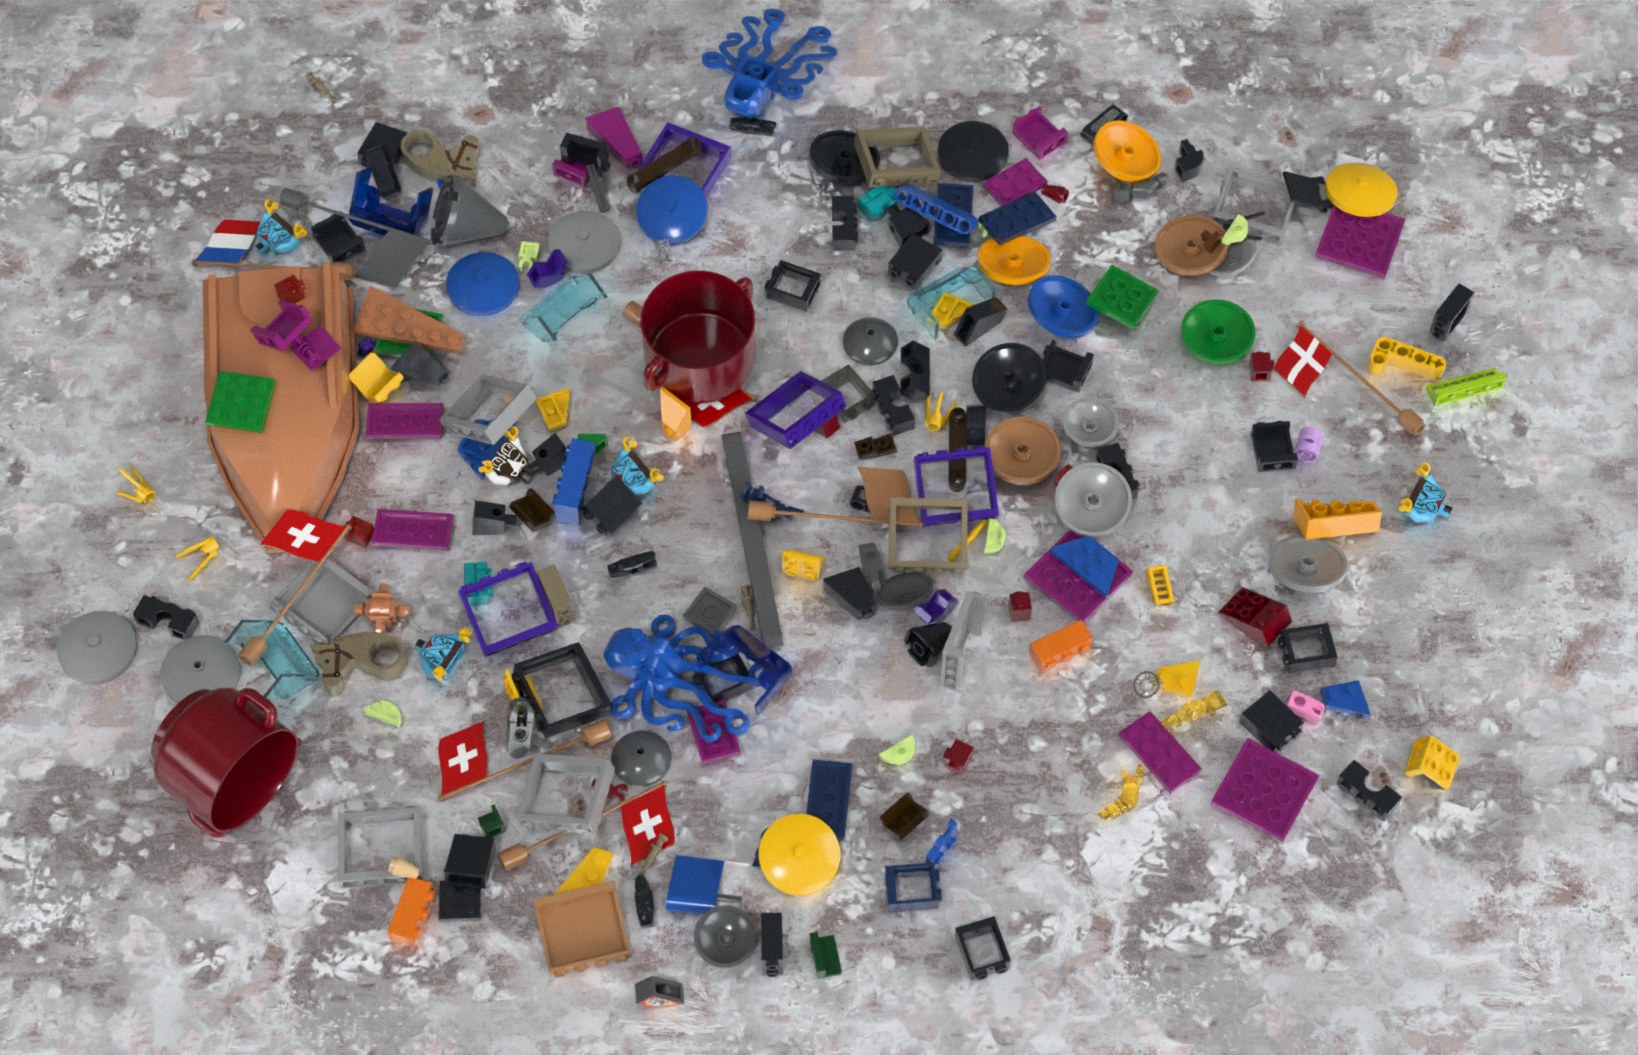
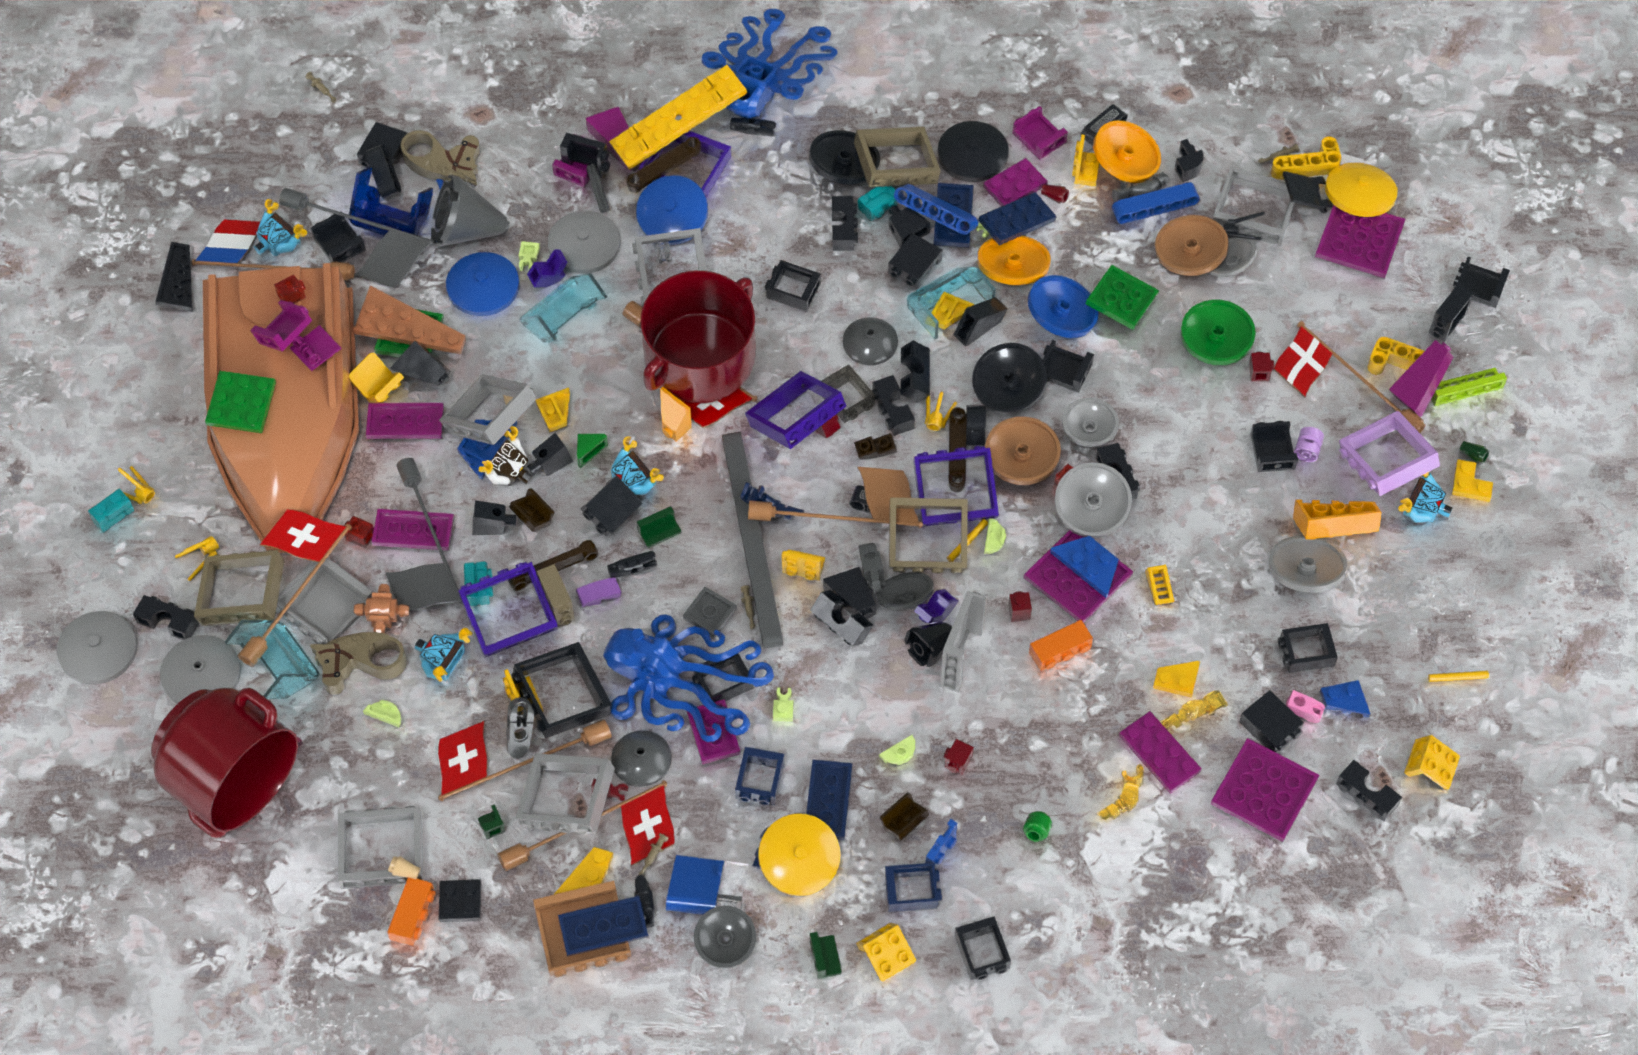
dark purple plate [357,338,375,356] -> none
black brick [444,834,496,889] -> none
blue wedge [552,438,595,526] -> none
dark grey slope [635,976,684,1008] -> none
clear blue windscreen [695,625,792,716] -> none
black window [761,912,783,978] -> none
clear wheel [1133,671,1164,701] -> none
reddish brown tile [1201,230,1222,254] -> none
dark red slope [1218,587,1292,647] -> none
yellowish green plate [1221,214,1248,245] -> none
none -> teal brick [88,489,134,533]
none -> black wing [156,242,192,312]
none -> dark tan window [194,550,285,626]
none -> dark grey flag [385,458,462,611]
none -> dark brown piece [508,540,599,591]
none -> dark blue plate [558,896,649,957]
none -> medium lavender slope [576,577,621,607]
none -> yellow piece [609,65,747,170]
none -> light grey window [632,228,707,307]
none -> dark green panel [637,506,681,548]
none -> dark blue window [735,747,785,806]
none -> yellowish green plate [773,687,794,722]
none -> arch [810,590,873,646]
none -> yellow bracket [856,922,916,981]
none -> green head [1023,811,1052,842]
none -> yellow bracket [1072,134,1099,187]
none -> blue beam [1111,182,1200,224]
none -> dark tan piece [1258,144,1299,164]
none -> yellow beam [1271,136,1341,180]
none -> lavender window [1339,411,1440,496]
none -> magenta slope [1389,340,1454,417]
none -> yellow bar [1428,671,1489,682]
none -> yellow plate [1452,459,1493,502]
none -> black panel [1453,257,1510,308]
none -> dark green cone [1459,441,1490,464]

